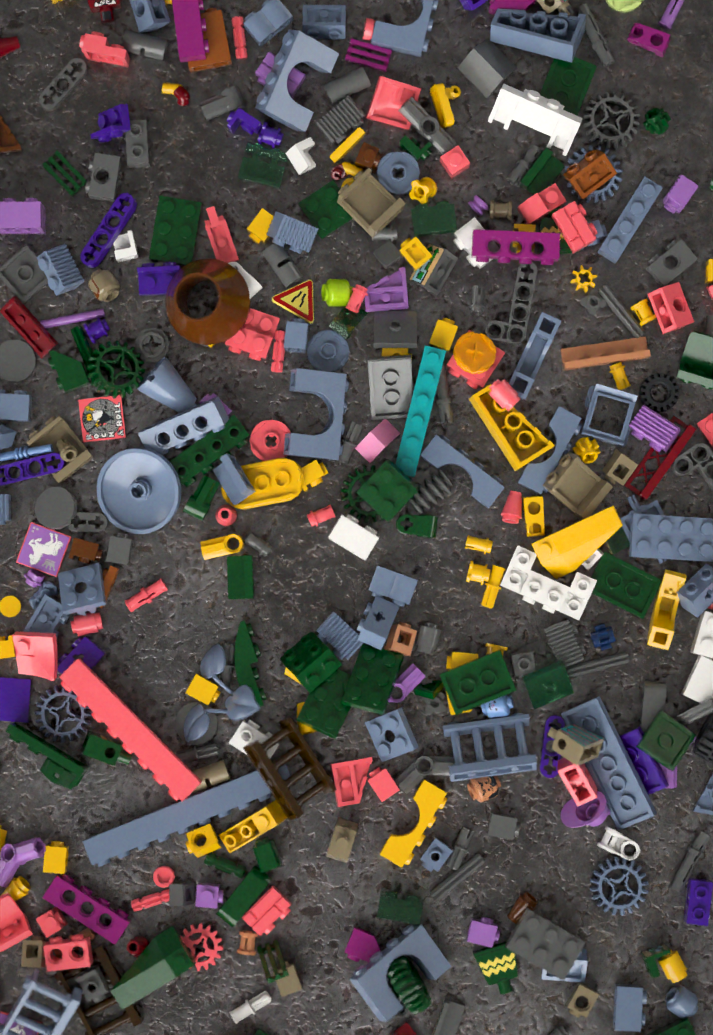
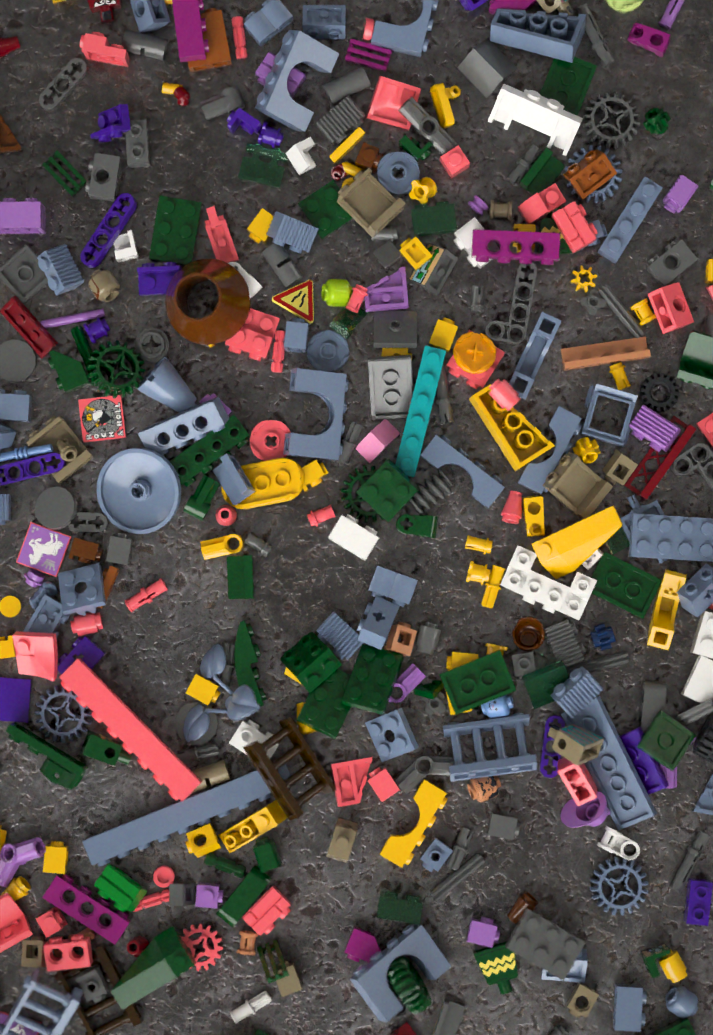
none -> green brick [94,864,147,912]
none -> reddish brown hair [512,616,545,652]
none -> sand blue brick [550,666,603,718]

